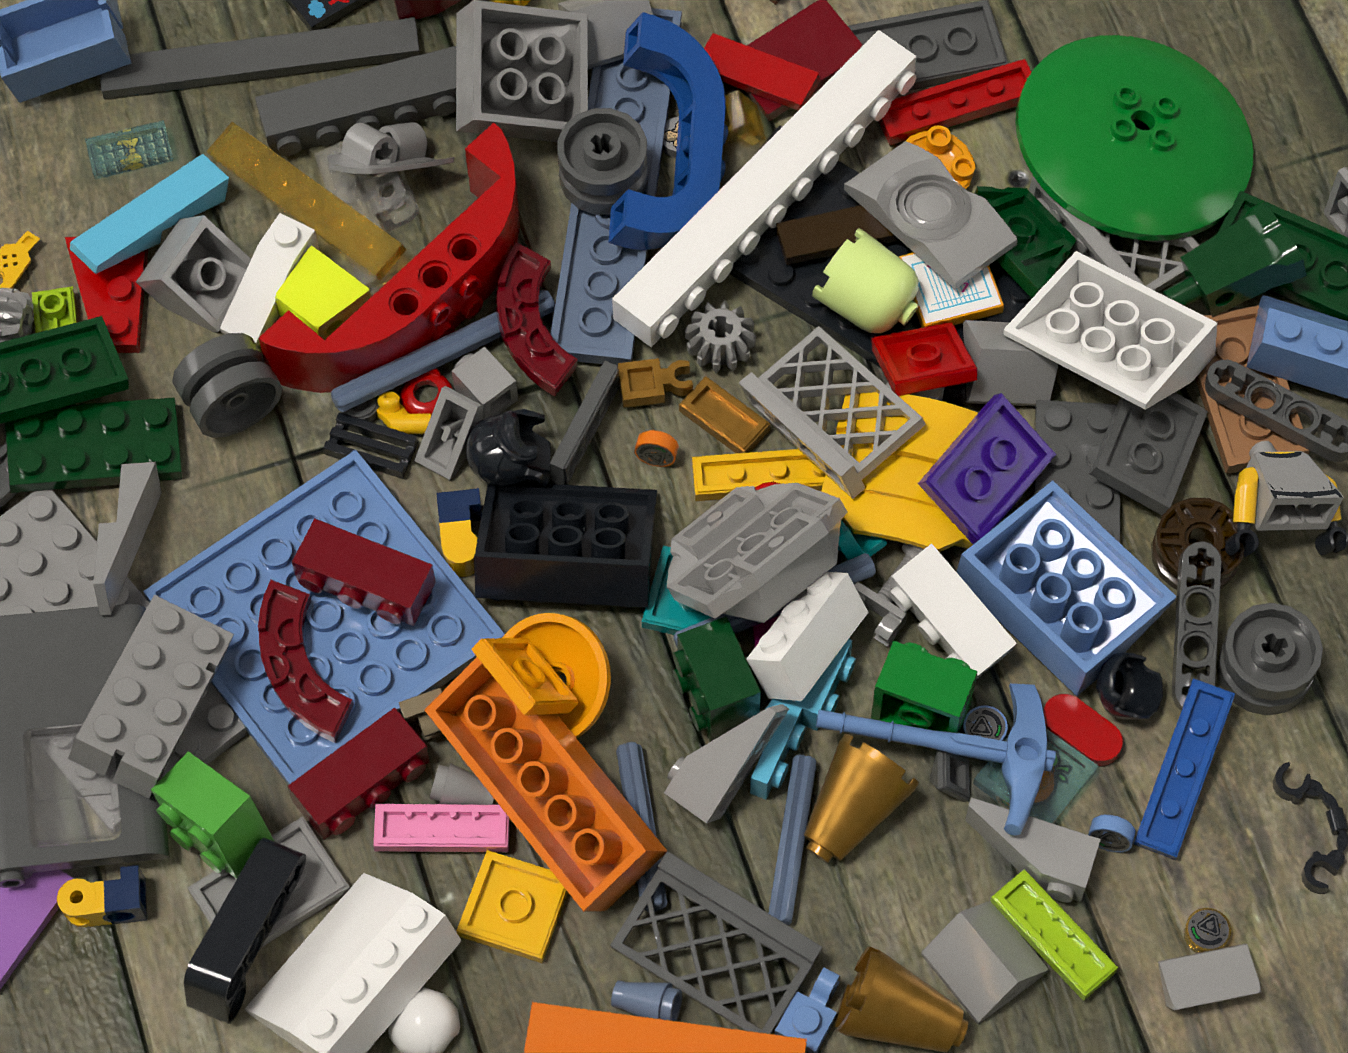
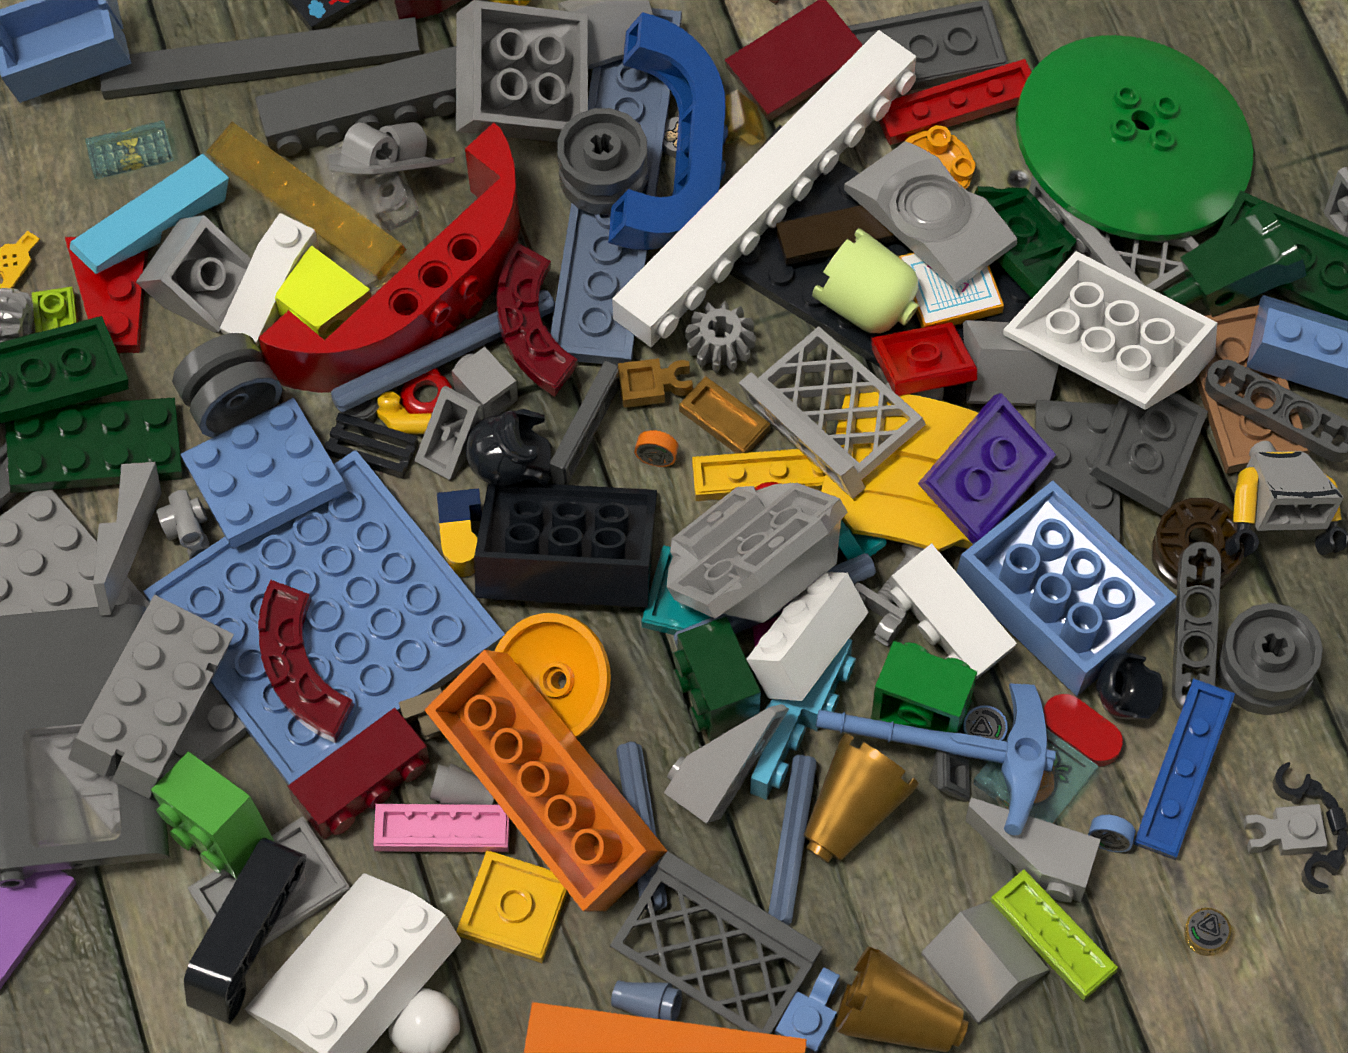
leg [57,865,148,927] -> none
dark red brick [292,518,436,626] -> none
light orange tile [471,638,579,716] -> none
red tile [704,33,821,111] -> none
light grey slope [1158,943,1261,1010] -> none
none -> light grey plate [156,490,210,559]
none -> medium blue plate [180,398,347,549]
none -> light grey plate [1243,804,1327,856]

